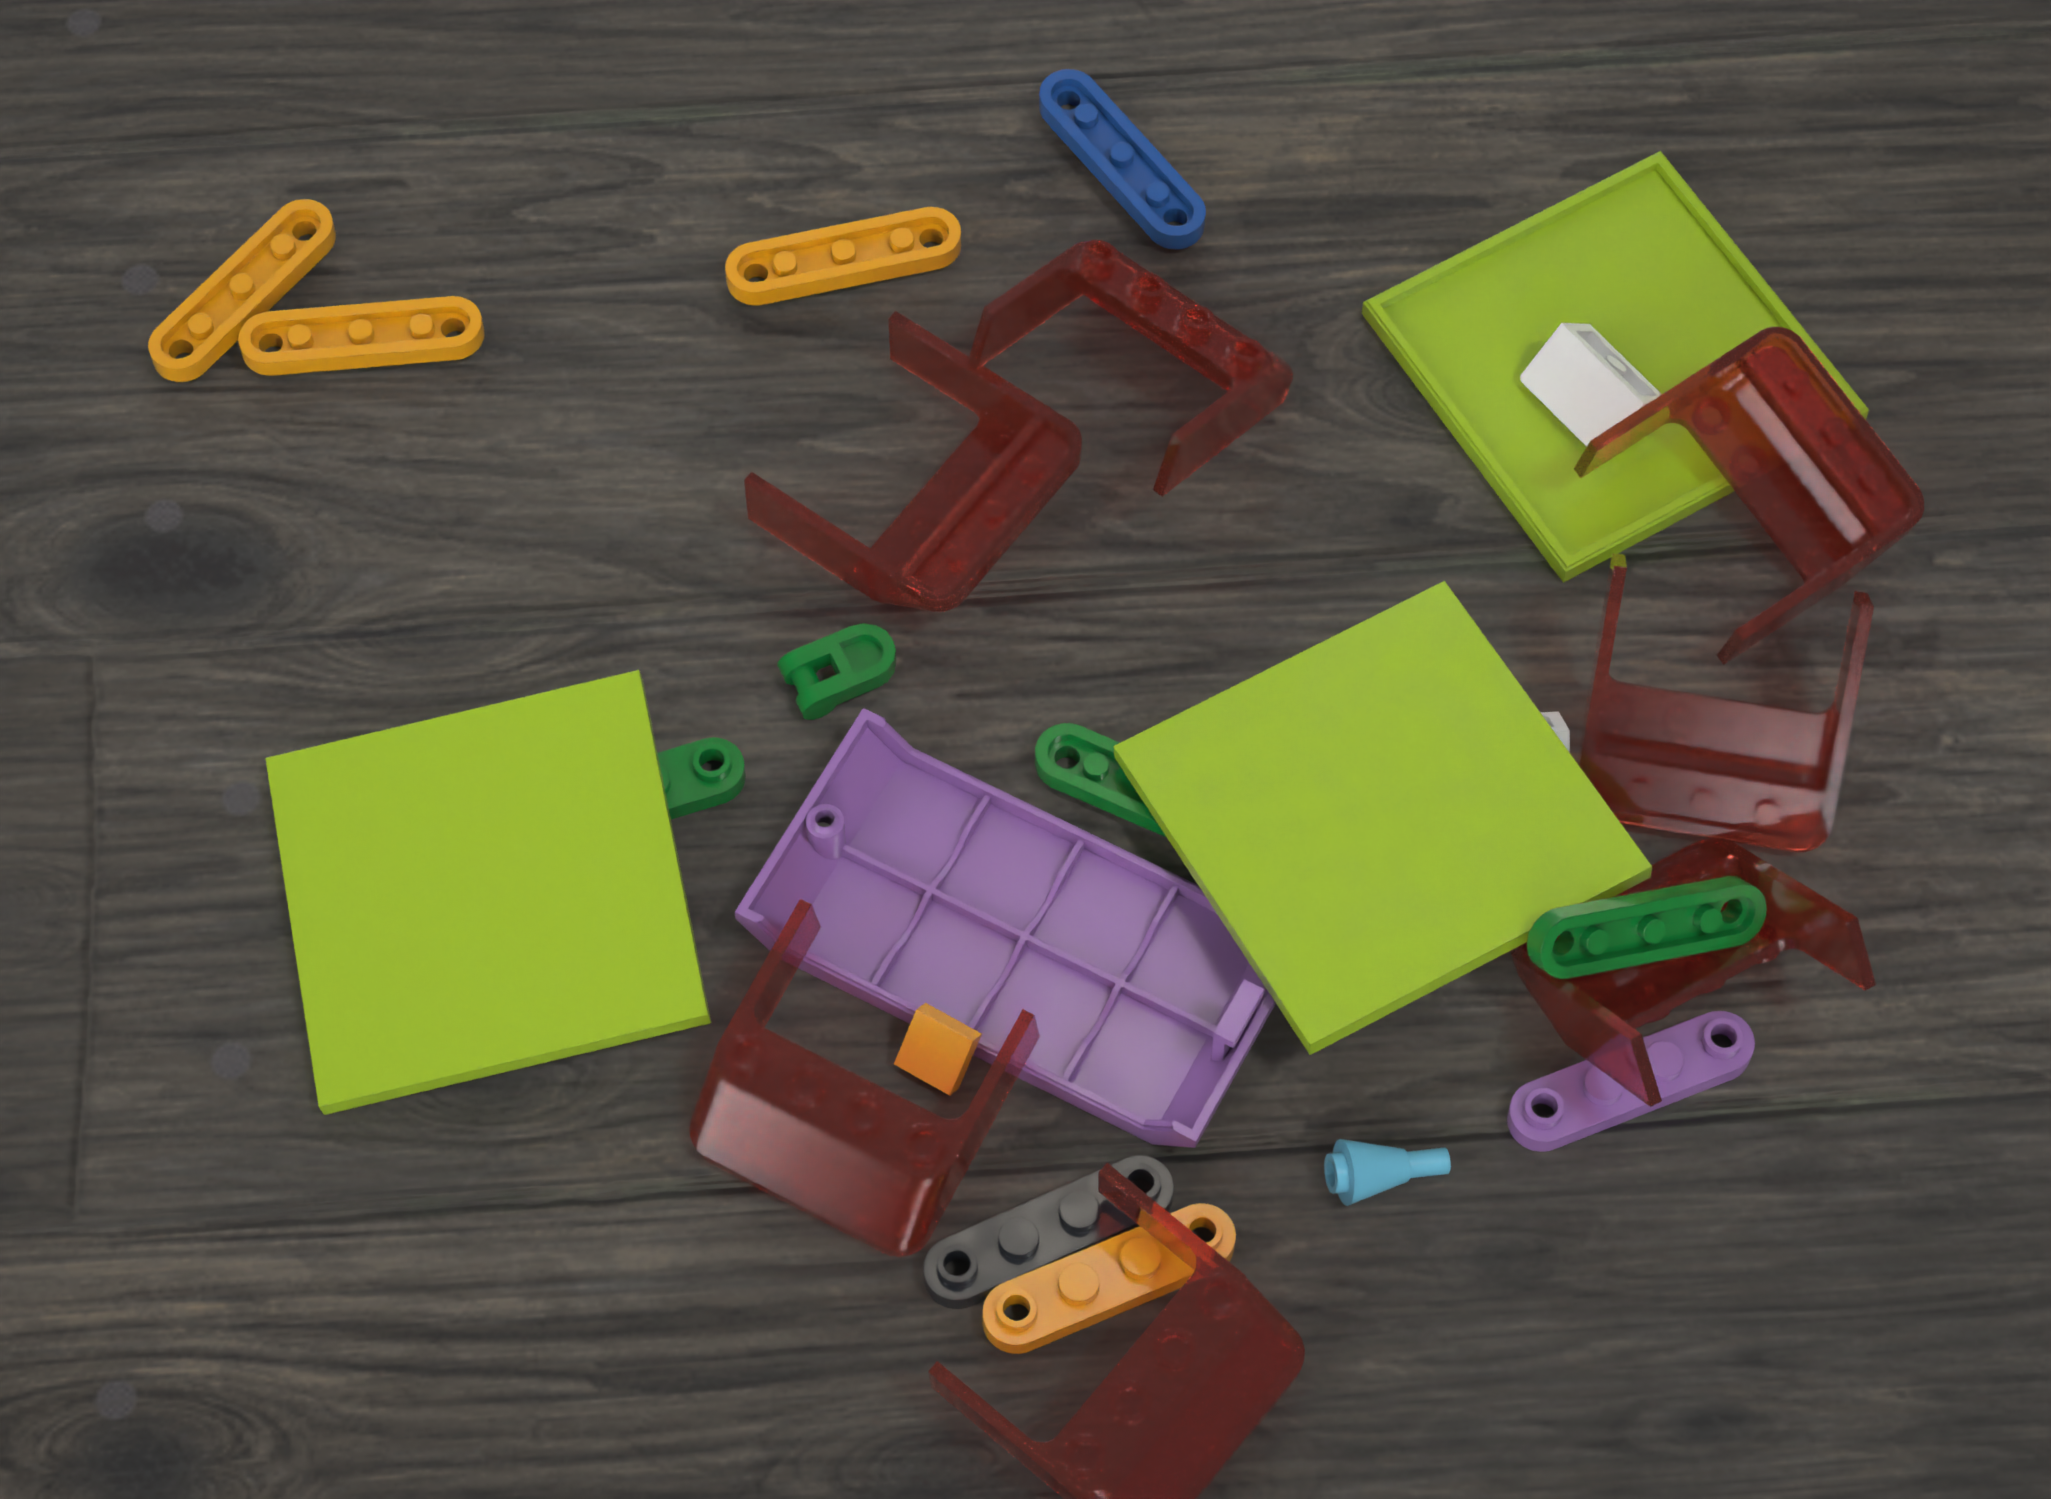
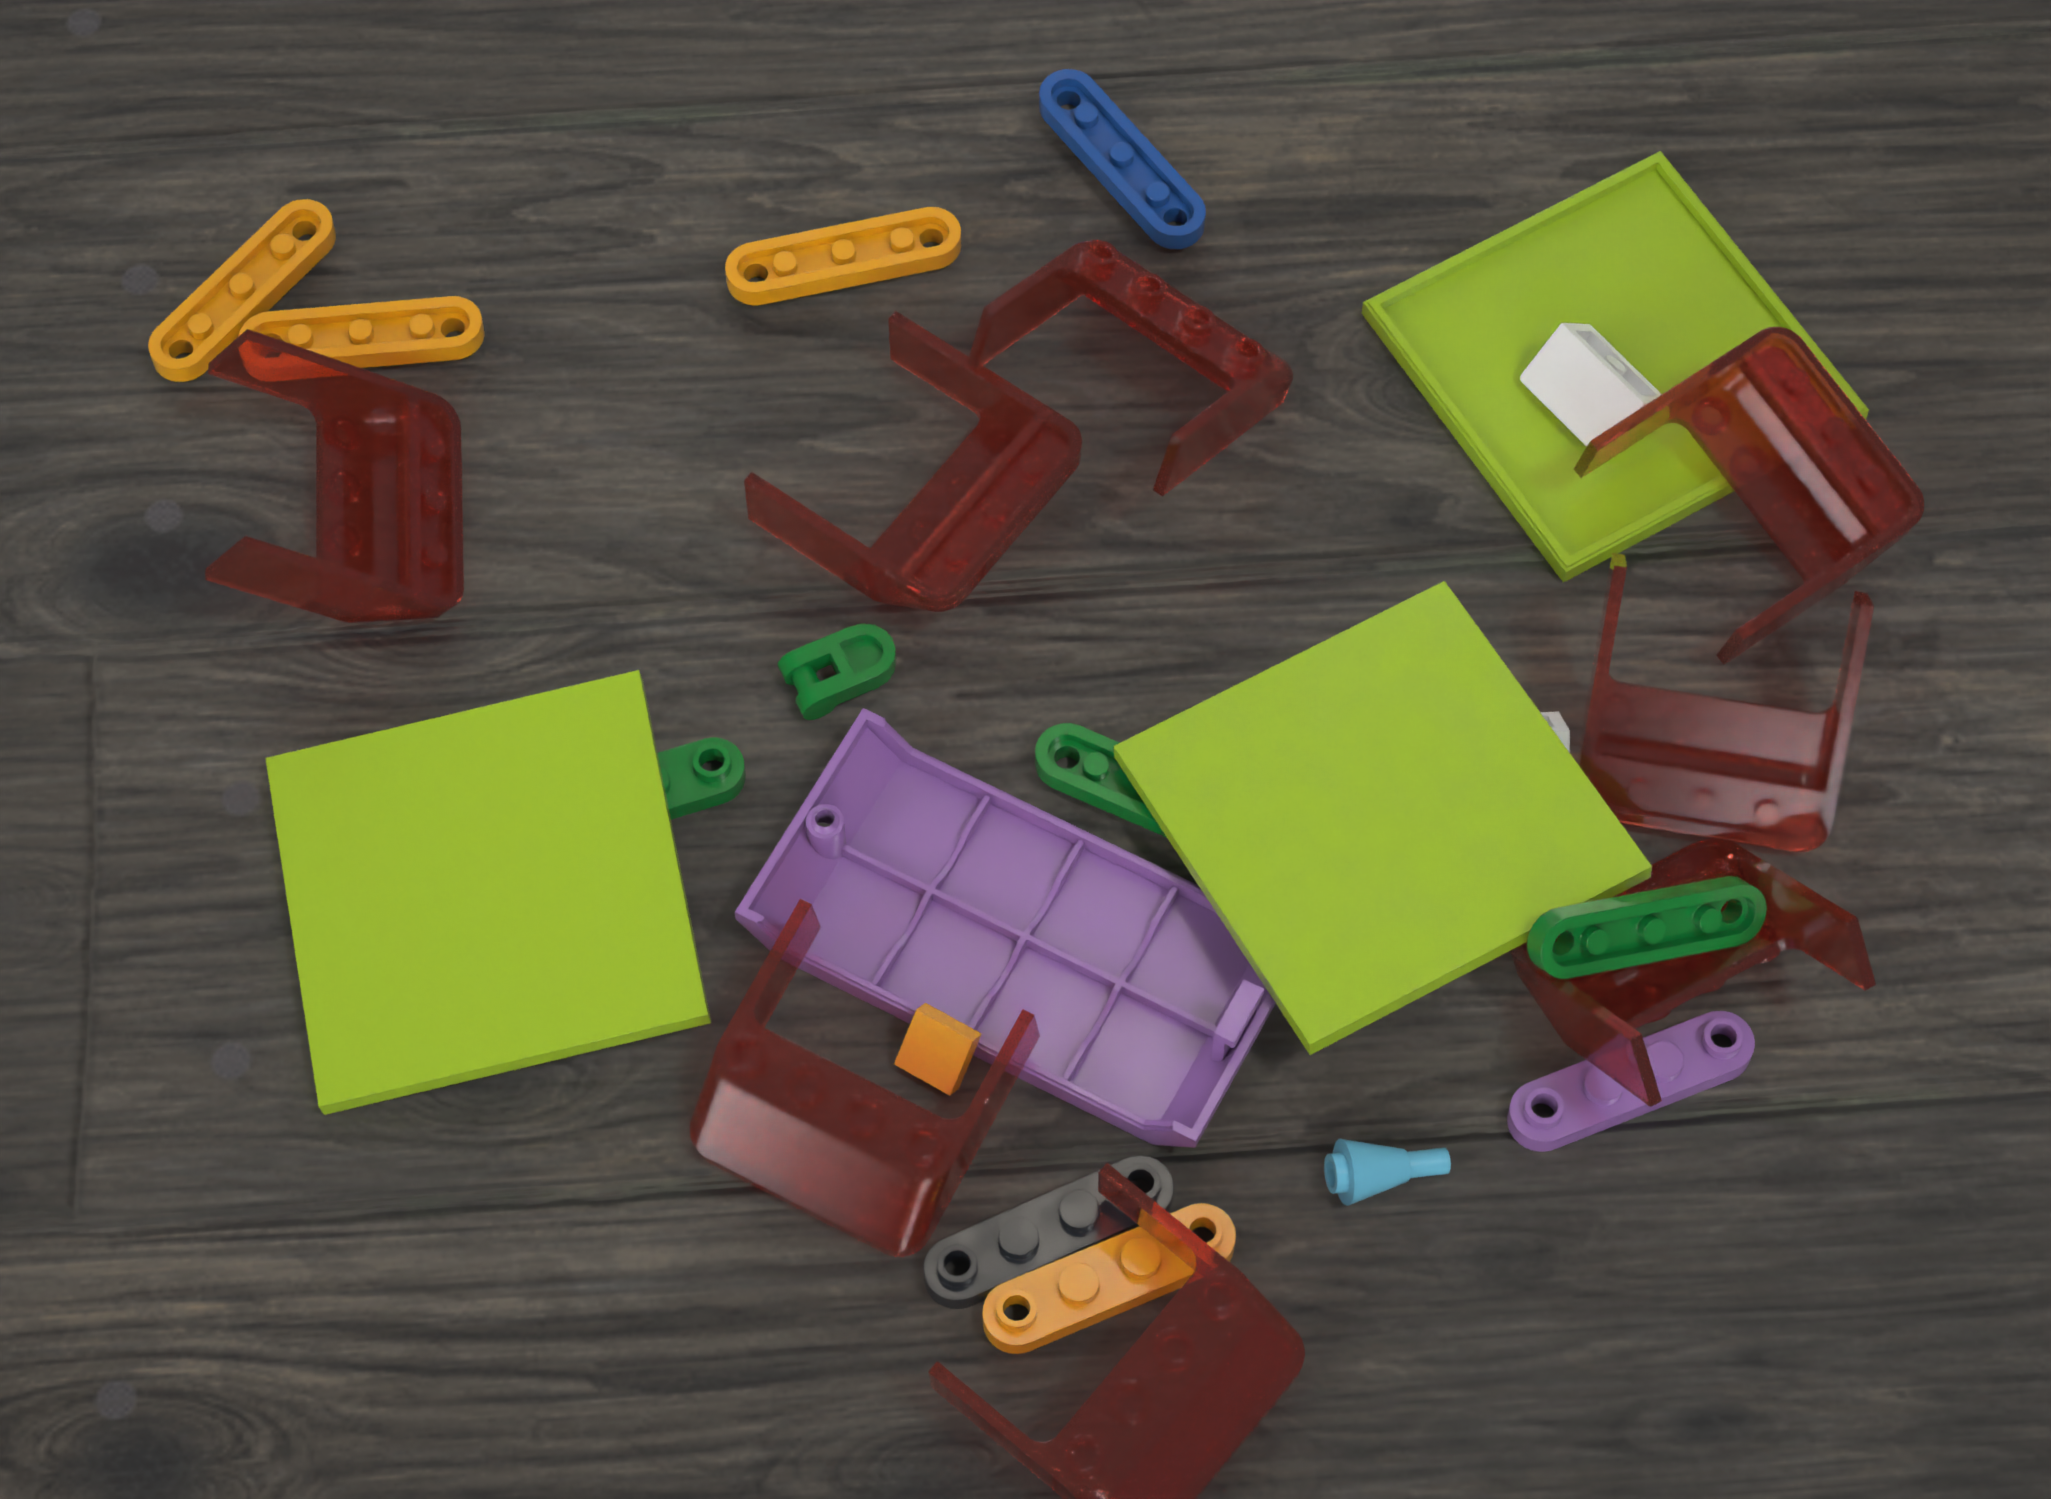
none -> clear red windscreen [205,329,464,623]

